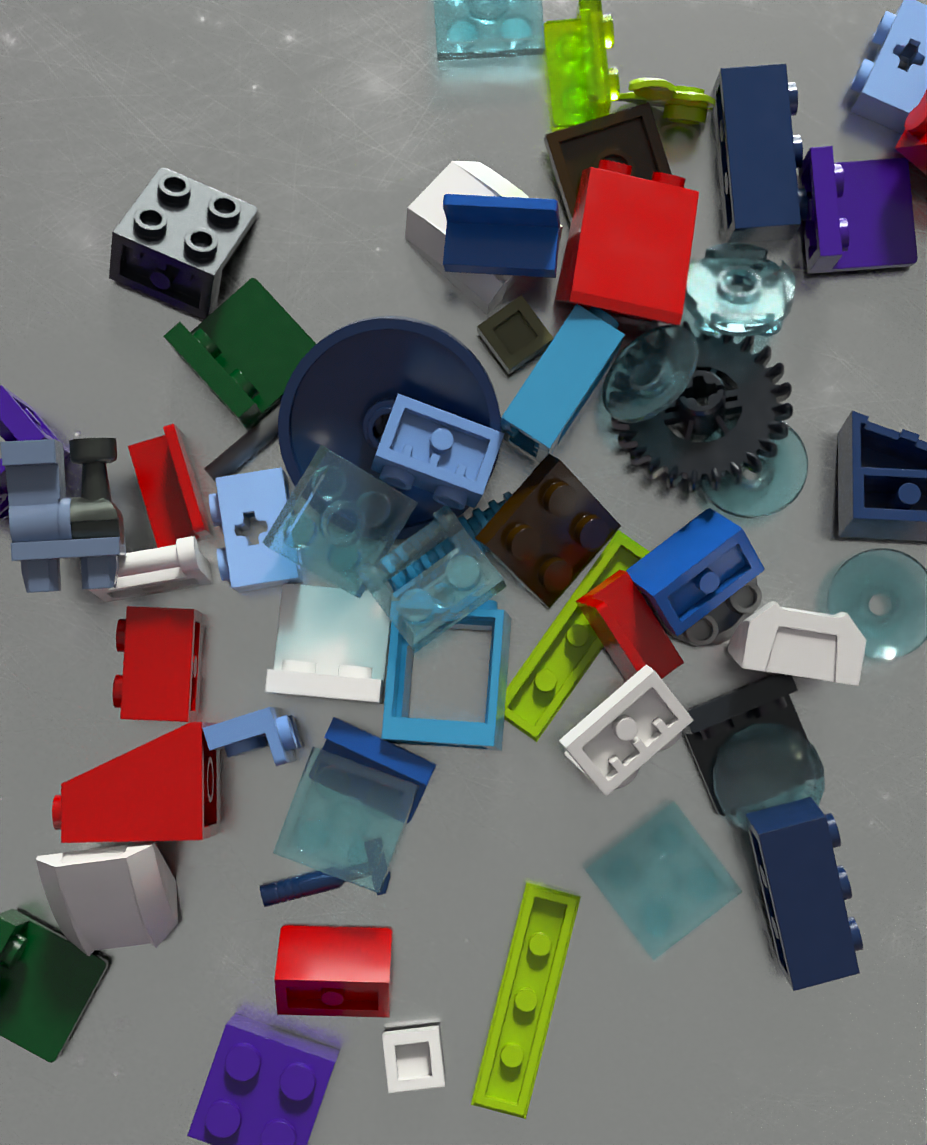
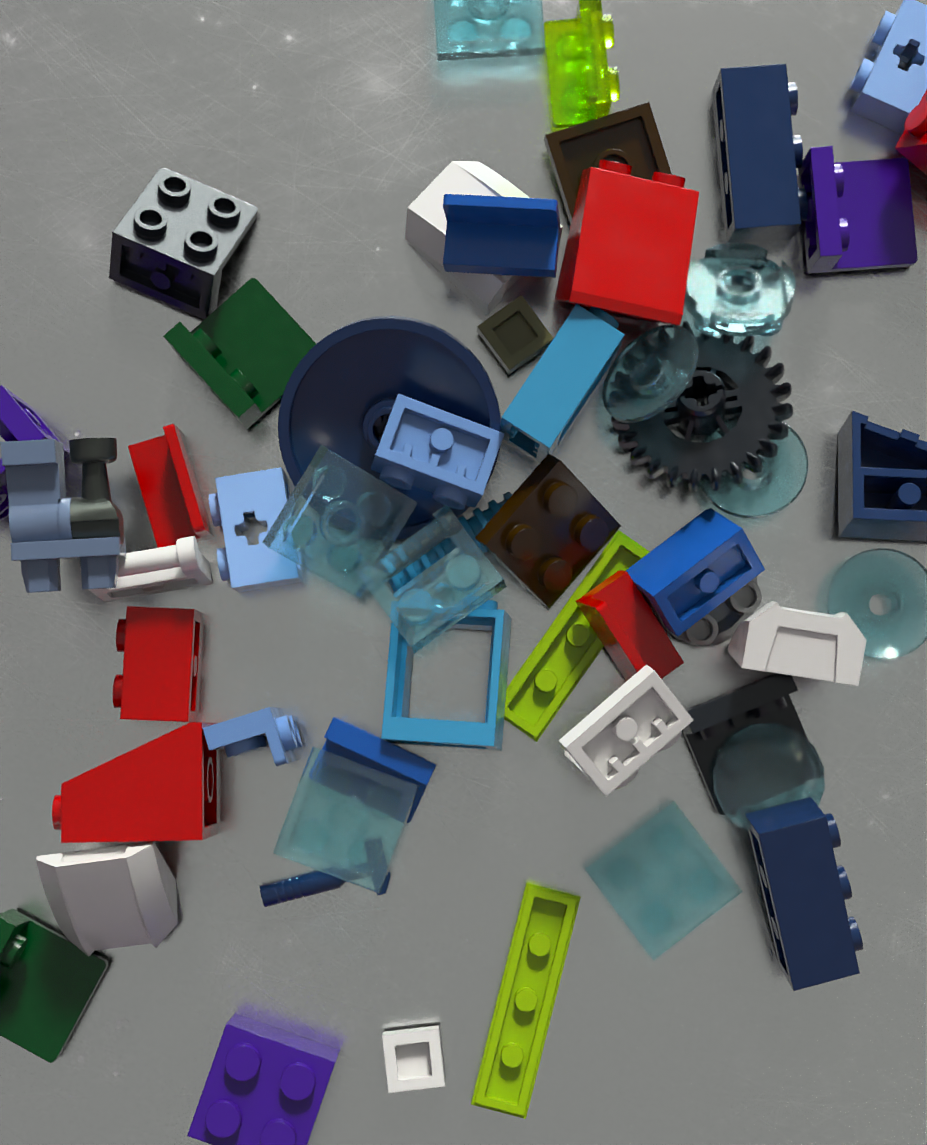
dark grey piece [204,405,280,482] -> none
white bracket [265,583,392,704] -> none
red panel [274,925,392,1018] -> none
lime plate [616,78,716,125] -> none

